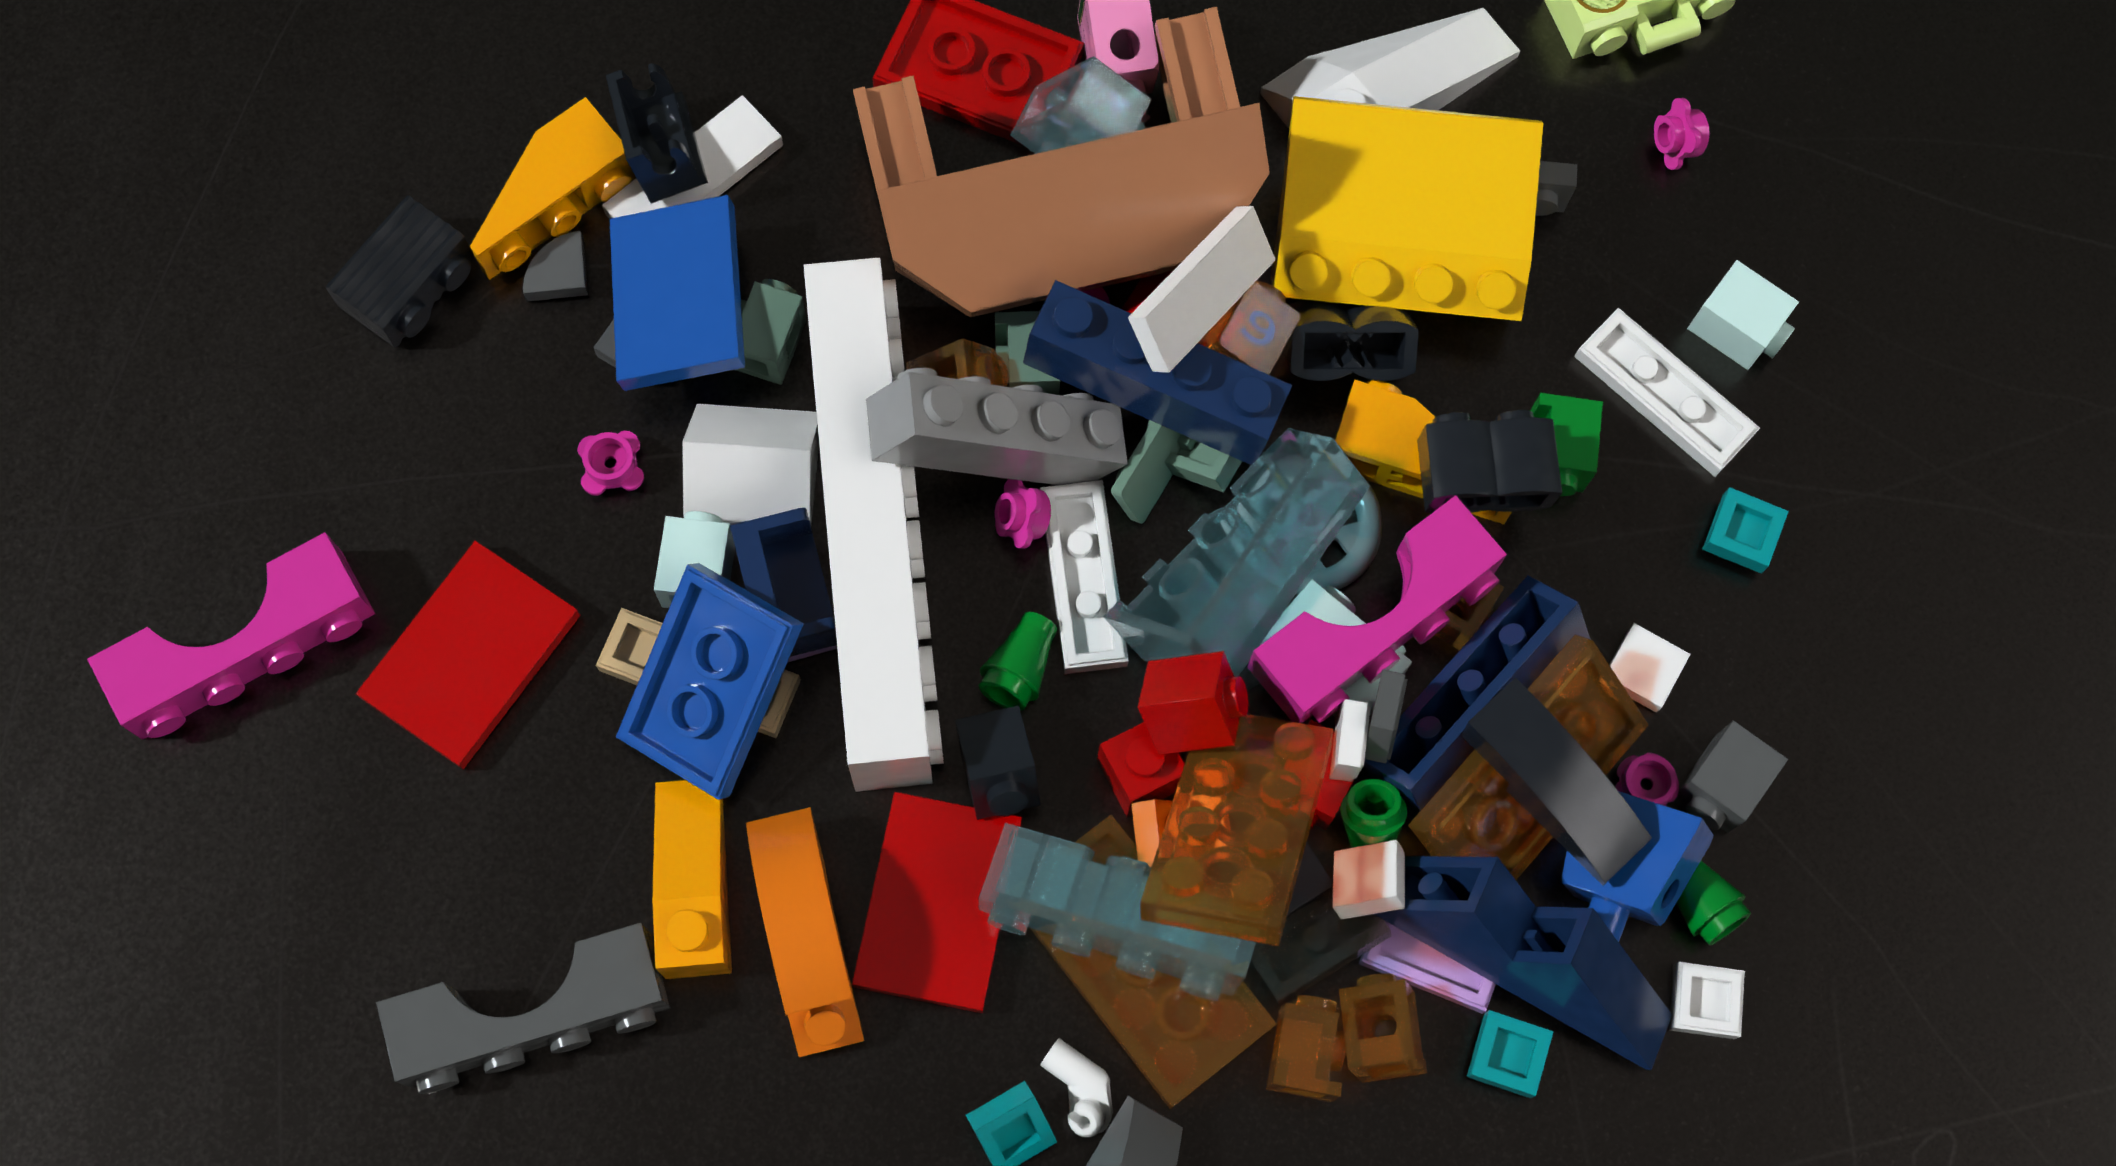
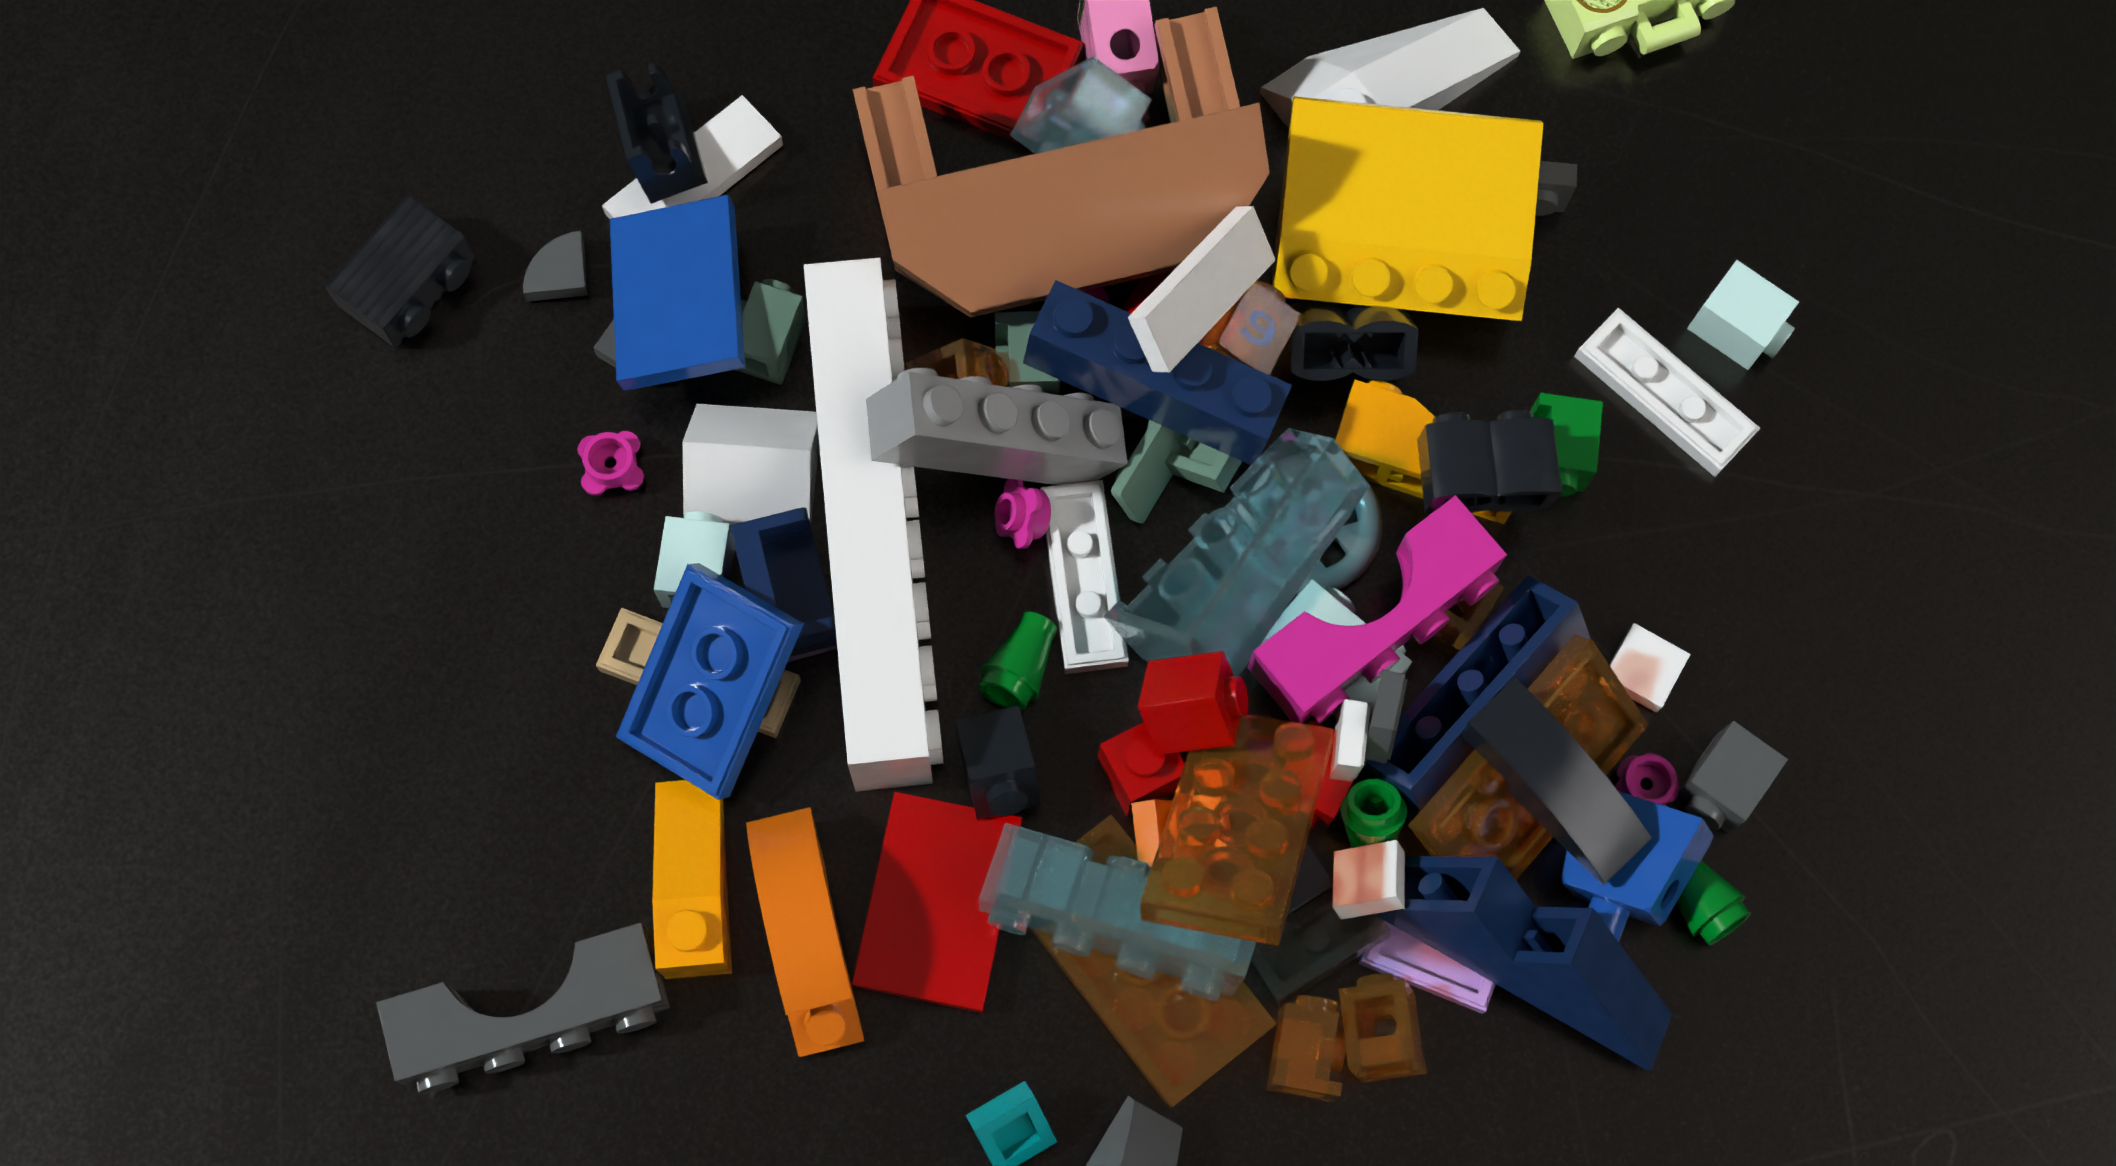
dark pink arch [87,532,375,740] -> none
red tile [355,541,581,770] -> none
light orange slope [470,97,636,280] -> none
white arm [1040,1038,1113,1138] -> none
teal plate [1466,1010,1554,1098] -> none
dark pink plate [1654,98,1709,170] -> none
white tile [1669,962,1745,1039] -> none
teal plate [1702,487,1789,574] -> none

